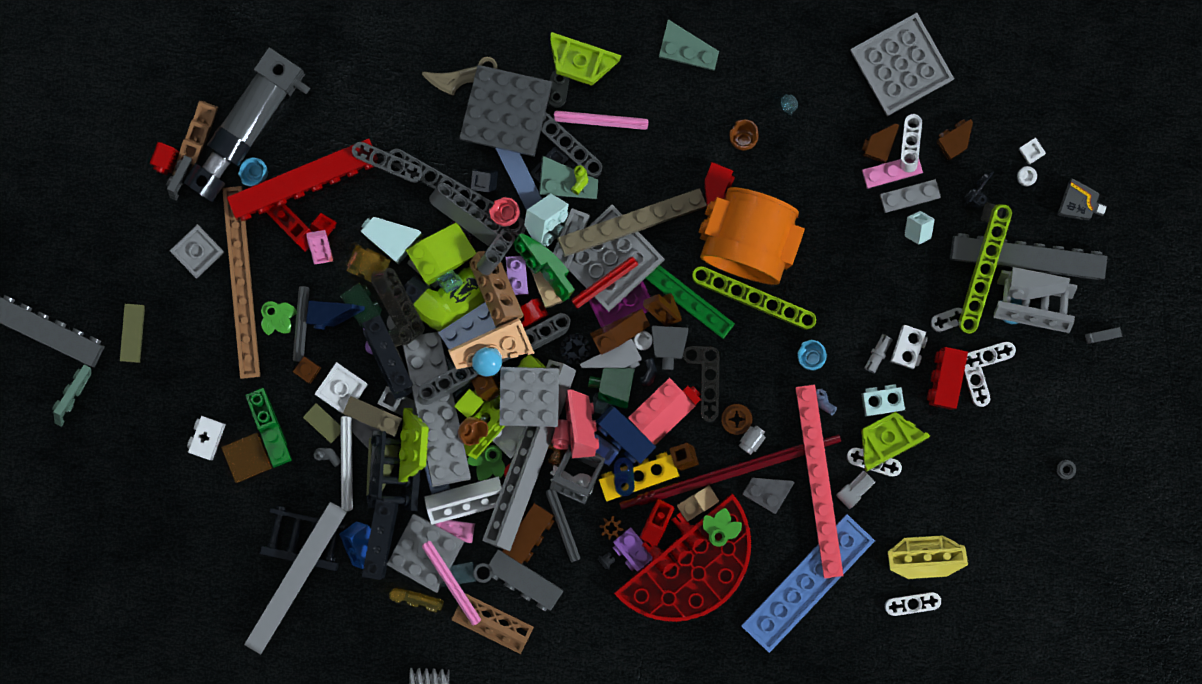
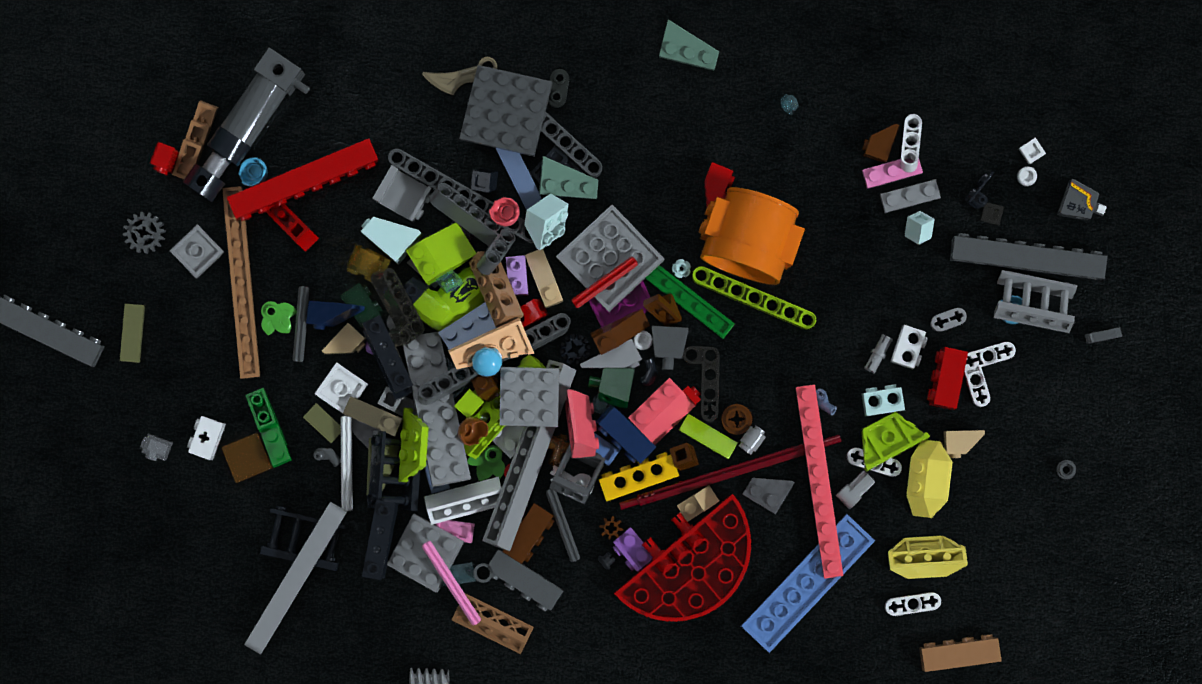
sand green wing [52,365,91,427] -> none
dark grey wing [166,155,193,201] -> none
reddish brown brick [293,356,322,384] -> none
bright pink plate [306,230,333,265] -> none
red plate [310,213,337,236] -> none
blue slope [339,521,371,569] -> none
dark grey beam [352,142,423,183] -> none
clear yellow hinge [389,588,444,612] -> none
green slope [513,233,575,302] -> none
lime wing [550,32,621,85] -> none
coral cone [551,419,571,449] -> none
light grey plate [553,208,590,269] -> none
bright pink axle [554,111,648,130] -> none
dark tan plate [557,188,707,257] -> none
lime arm [571,165,588,195] -> none
clear blue plate [614,458,635,496] -> none
red brick [640,499,675,545] -> none
bright green plate [703,508,742,547] -> none
dark orange hair [730,119,759,151] -> none
medium azure hair [798,340,827,371] -> none
light grey plate [850,13,954,116] -> none
reddish brown slope [936,119,973,161] -> none
lime beam [958,204,1012,333] -> none
light grey slope [1007,267,1070,300] -> none
none -> dark grey gear [123,212,166,254]
none -> clear brick [141,434,173,461]
none -> tan slope [322,323,366,354]
none -> light grey panel [373,165,432,223]
none -> light aqua plate [672,259,691,278]
none -> lime slope [679,414,737,459]
none -> light yellow wedge [907,440,953,518]
none -> medium nougat brick [919,634,1001,672]
none -> tan slope [944,430,985,458]

